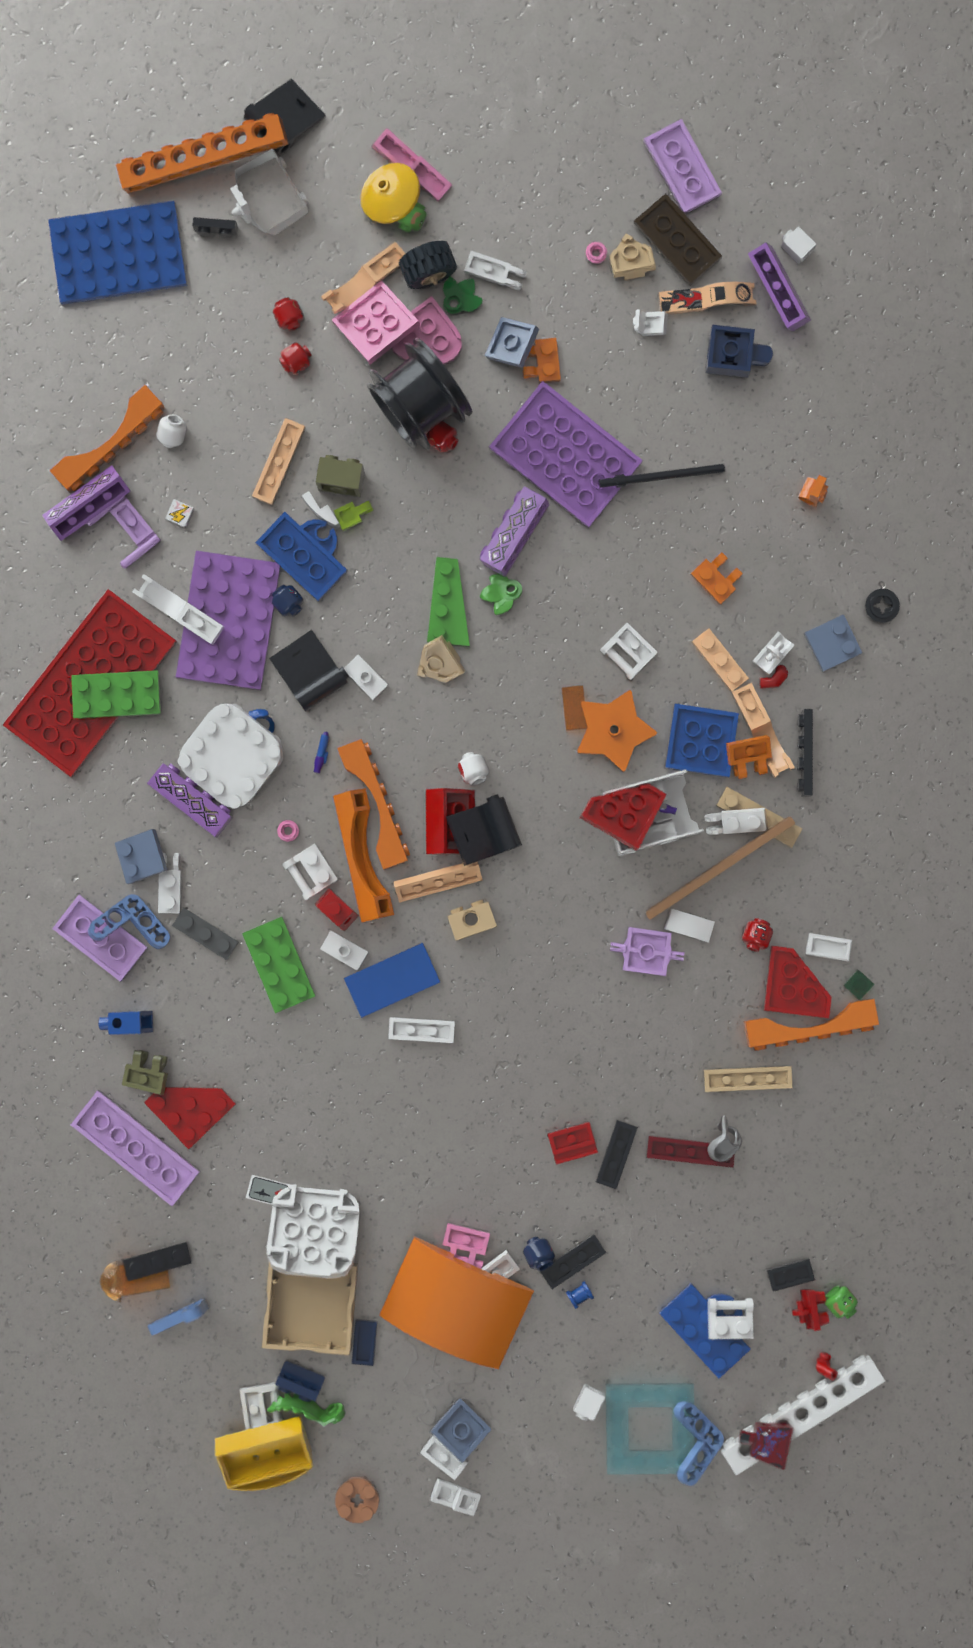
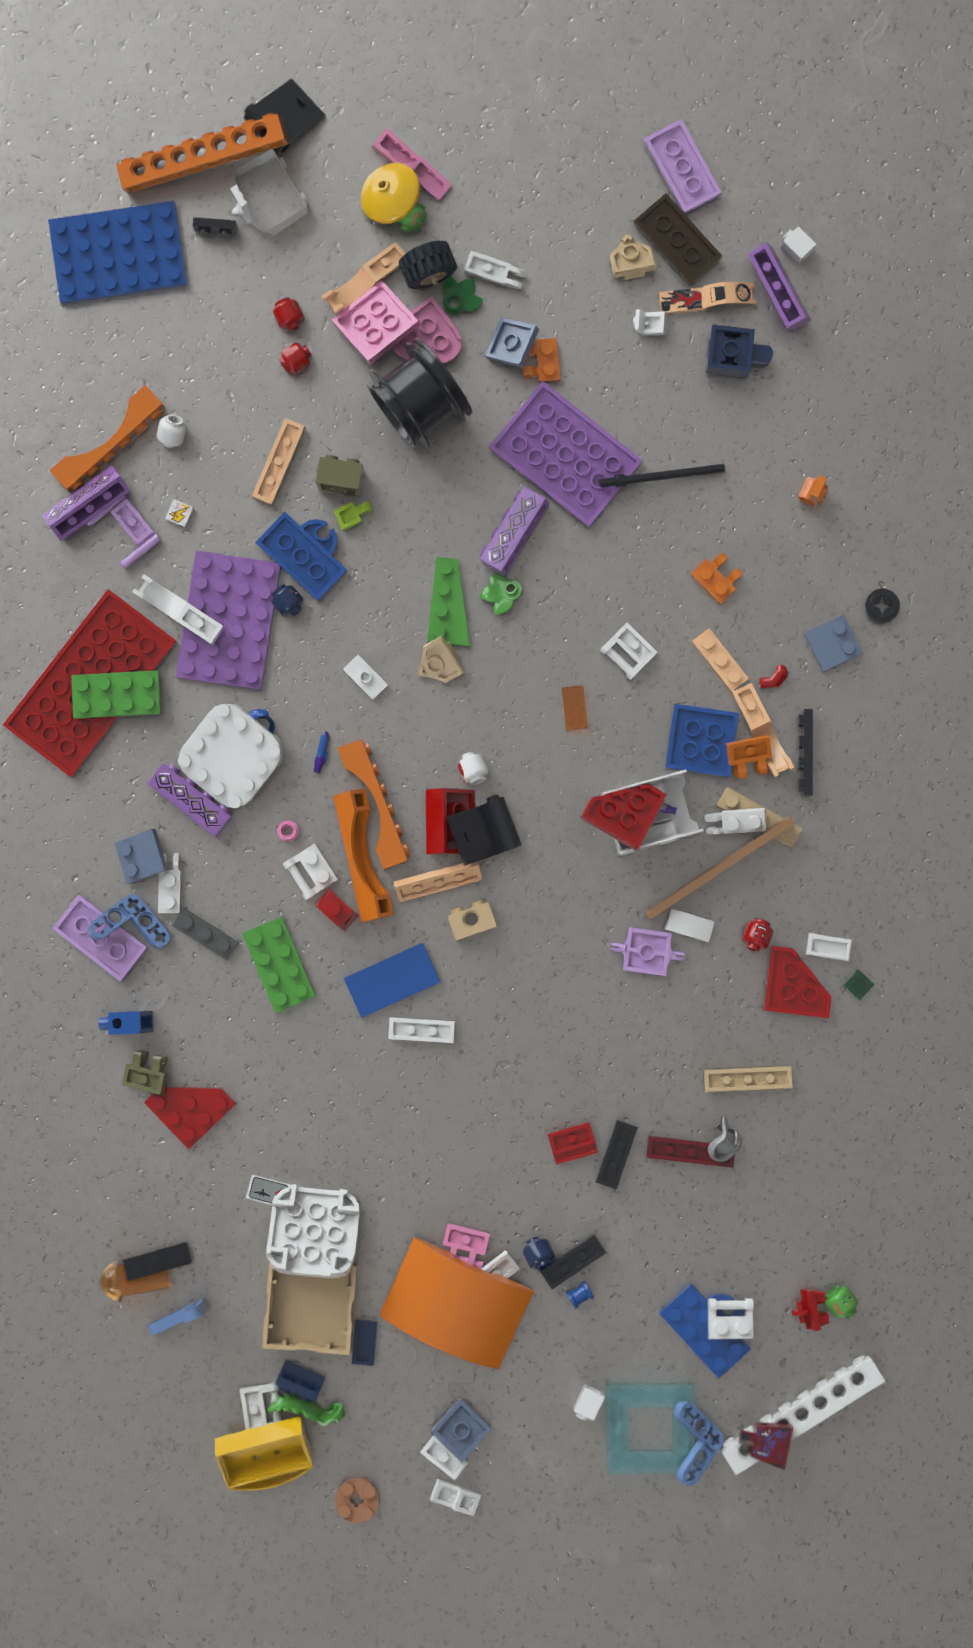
lavender plate [70,1090,200,1206] -> none
black door [269,630,349,712] -> none
white slope [302,491,340,529] -> none
white plate [320,931,368,971] -> none
red head [426,421,458,453] -> none
orange plate [577,690,657,772] -> none
bright pink plate [586,242,607,264] -> none
orange arch [743,999,879,1051] -> none
white hips [753,631,794,675] -> none
black plate [767,1258,815,1292] -> none
red arm [816,1352,838,1381] -> none

